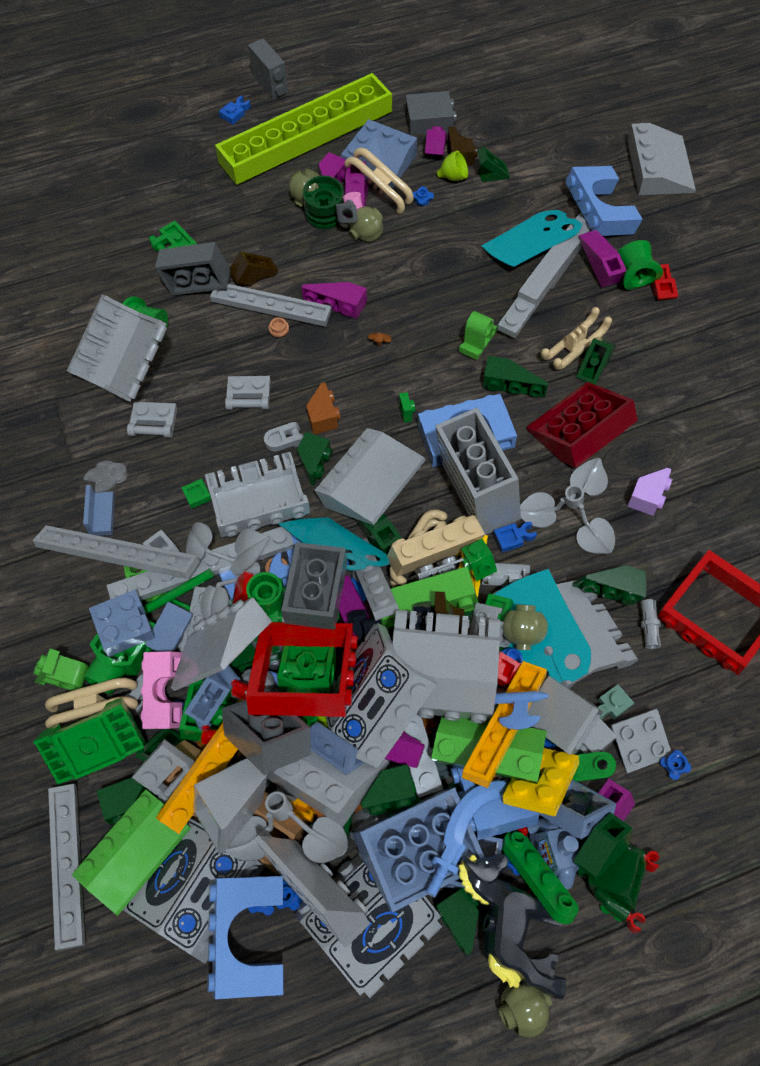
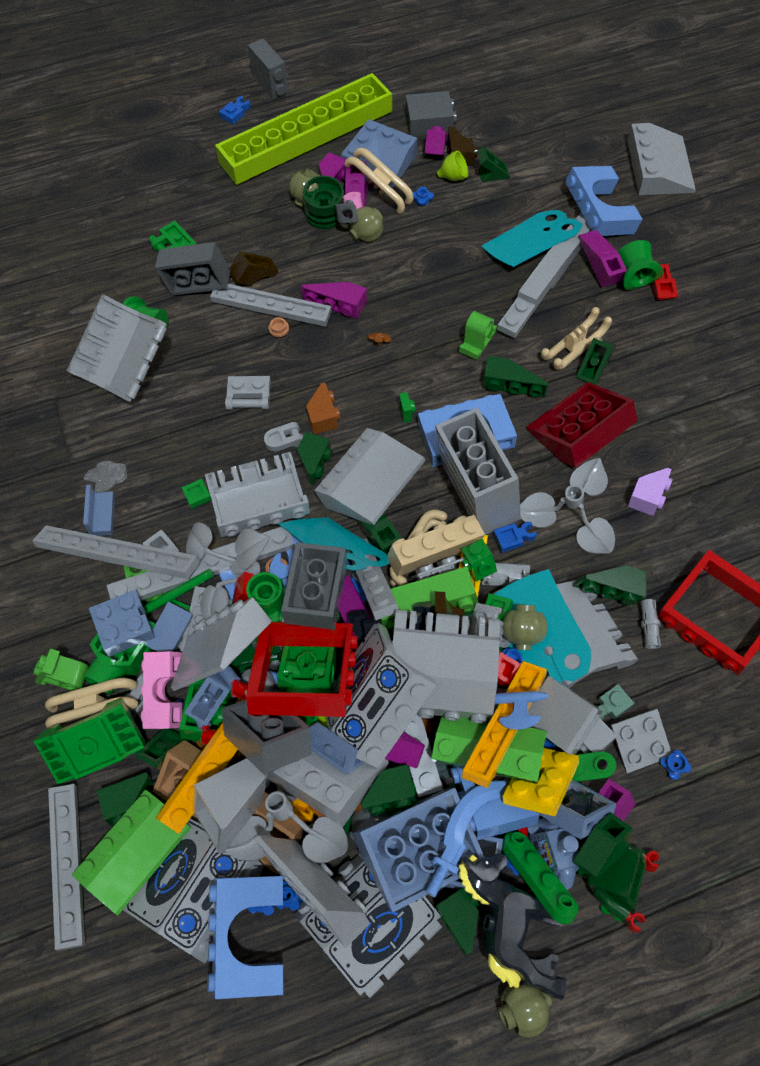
light grey plate [127,402,177,438] -> none
light grey plate [132,739,195,804] -> none

